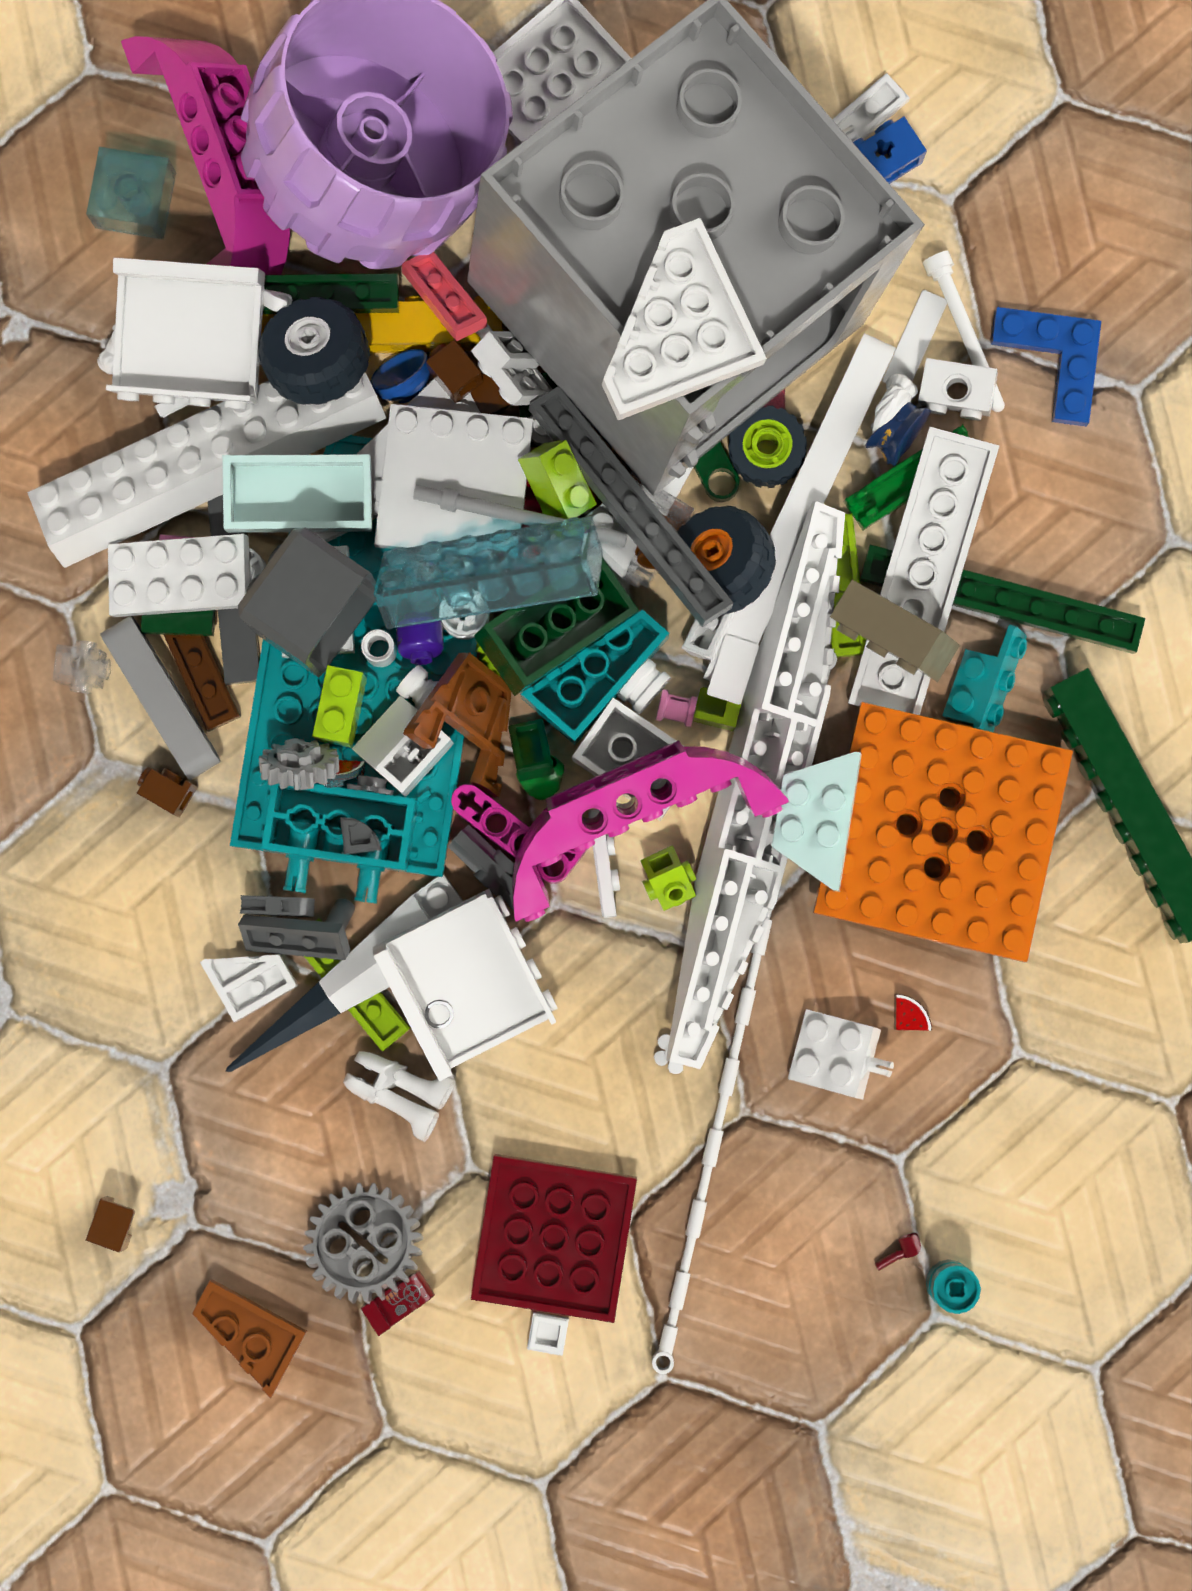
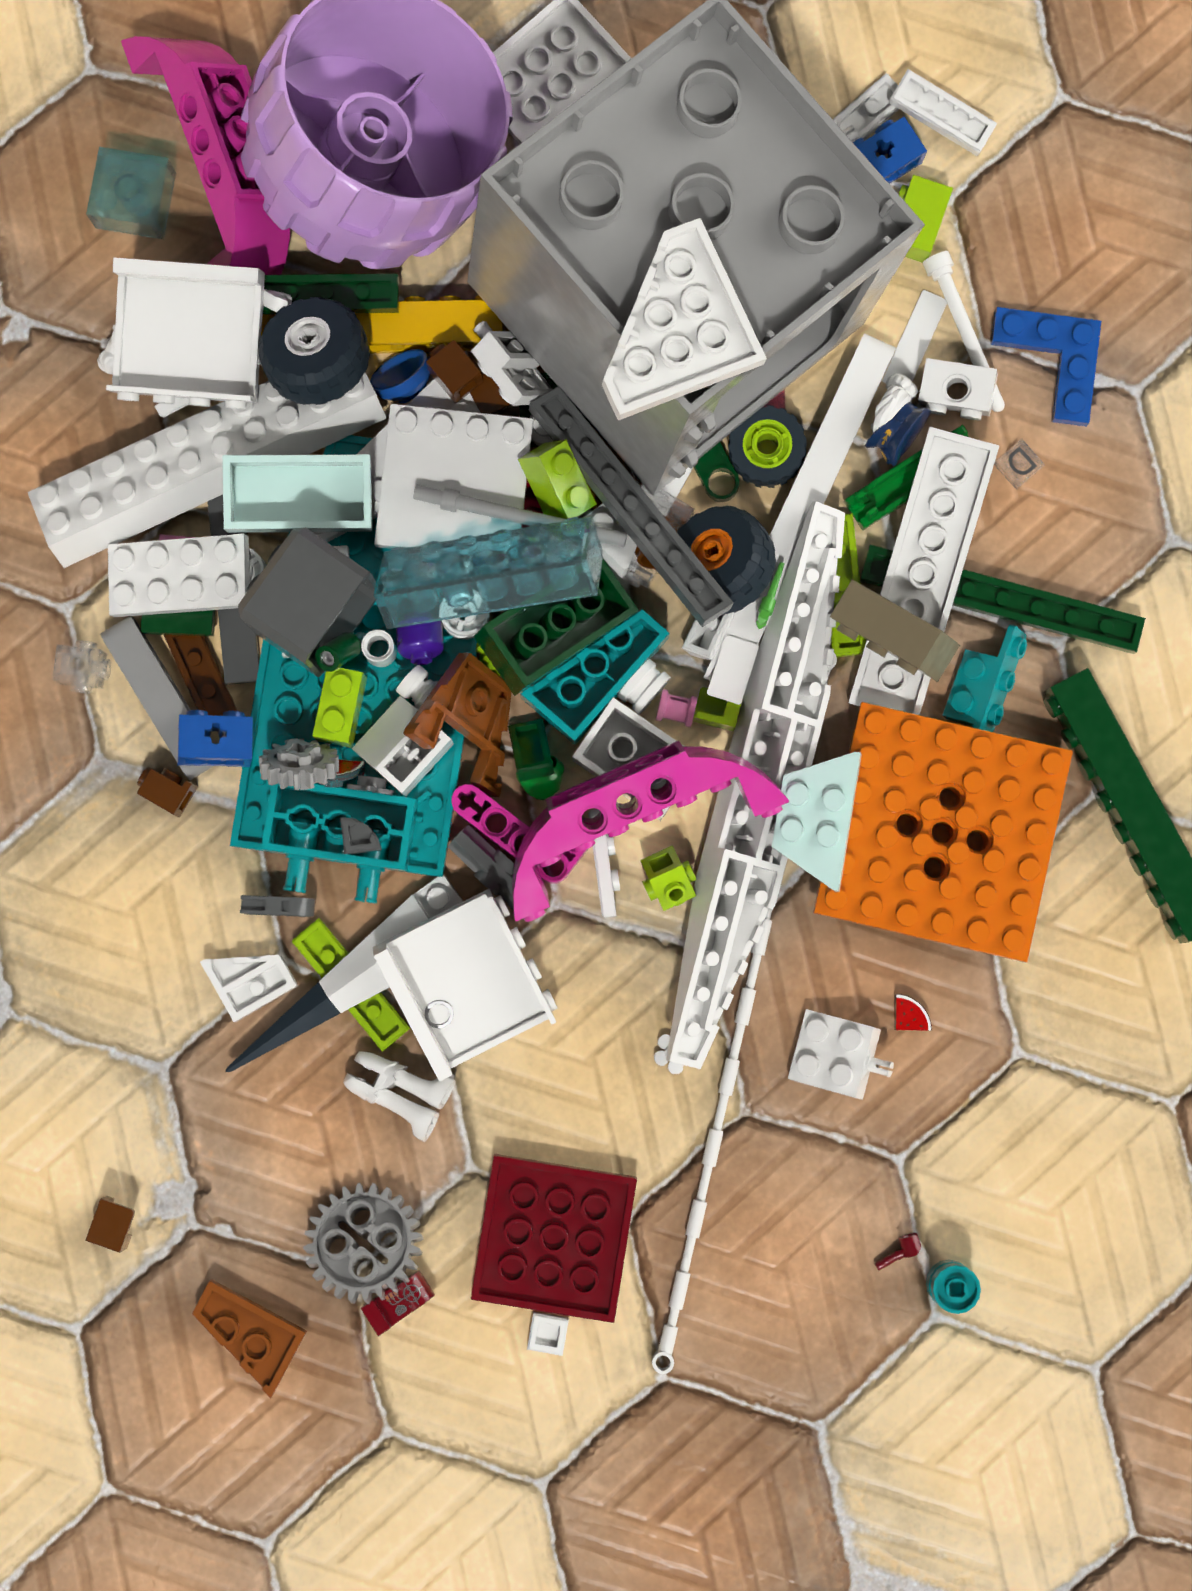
dark grey piece [238,899,355,960] -> none
coral plate [402,252,487,342] -> none
none -> blue brick [177,710,253,767]
none -> dark green piece [315,631,366,672]
none -> bright green piece [756,562,785,629]
none -> white plate [889,69,997,156]
none -> lime brick [899,174,953,263]
none -> clear tile [994,439,1045,490]

